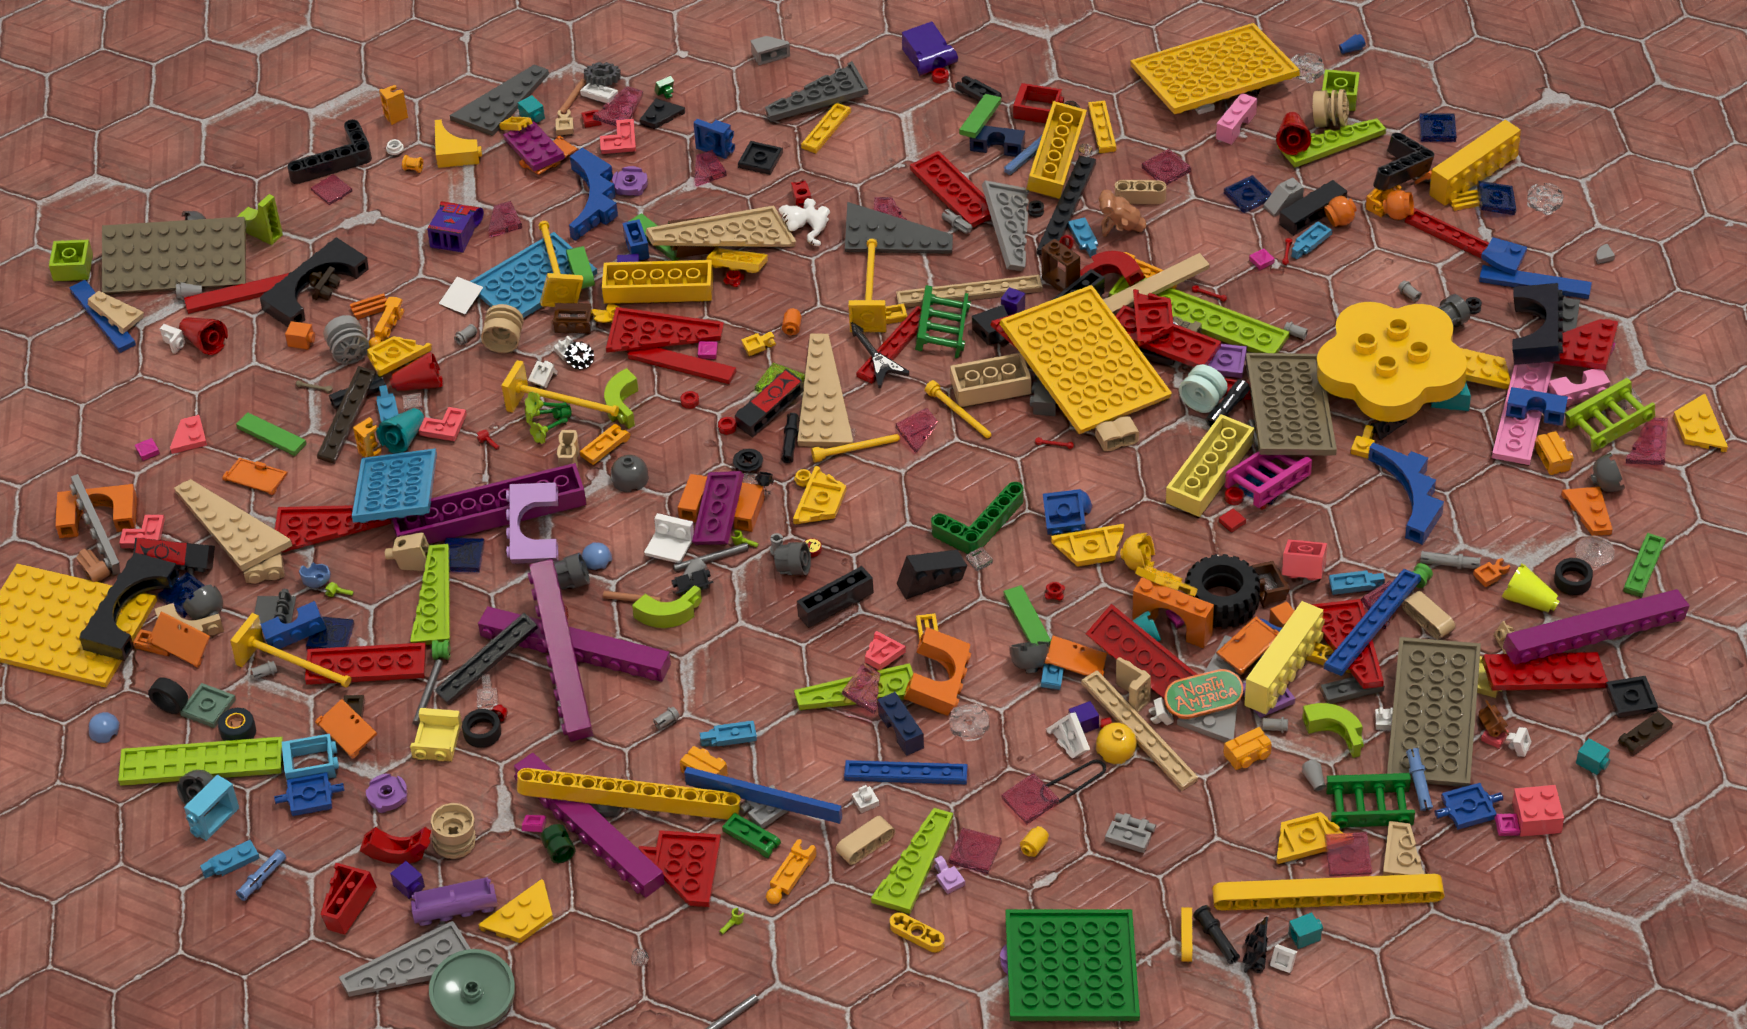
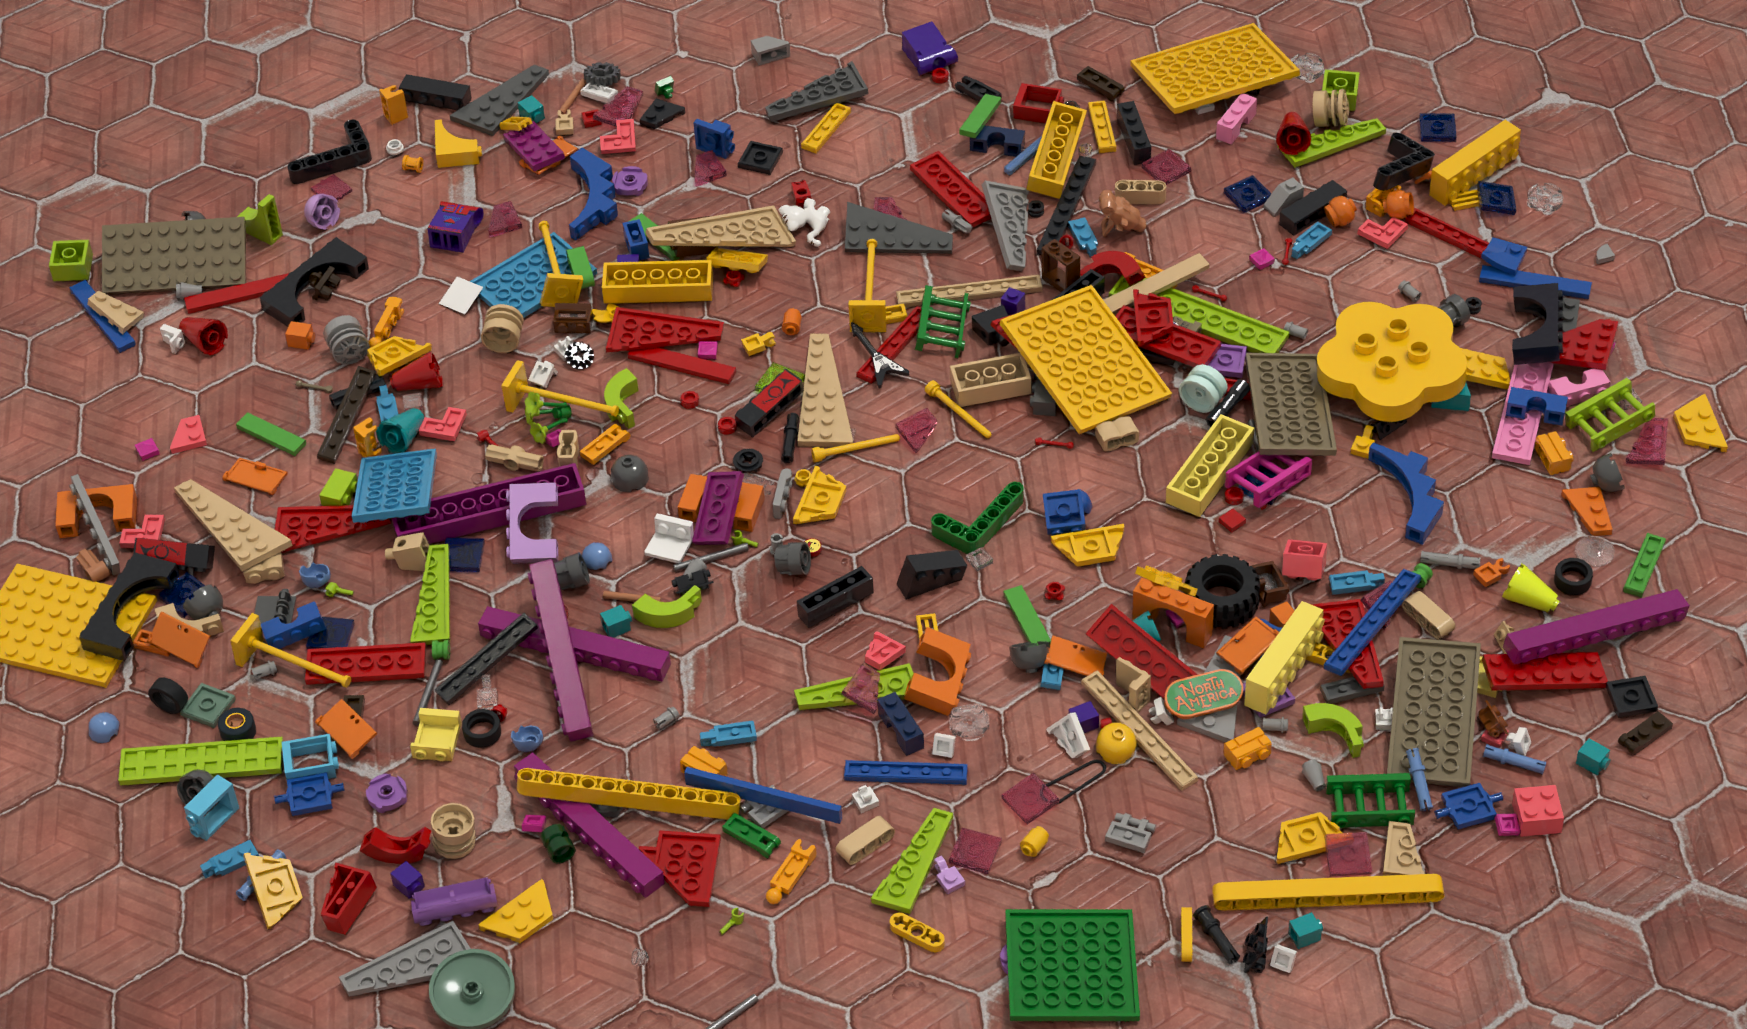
orange tile [350,293,387,320] -> none
light grey pin [454,324,478,345] -> none
black plate [755,472,774,486] -> none
yellow cylinder [1120,533,1155,571] -> none
blue cone [1339,34,1366,54] -> none
none -> yellow wing [243,853,303,929]
none -> lavender cylinder [304,194,340,230]
none -> lime brick [319,468,358,506]
none -> black brick [399,74,472,110]
none -> tan piece [485,445,544,472]
none -> medium blue hair [511,725,543,753]
none -> dark pink tile [545,429,562,447]
none -> teal brick [600,605,632,638]
none -> light grey hinge [773,468,793,519]
none -> white tile [932,733,956,758]
none -> dark brown plate [1077,66,1125,101]
none -> black brick [1117,101,1152,165]
none -> coral plate [1357,217,1408,249]
none -> medium blue pin [1483,744,1547,775]

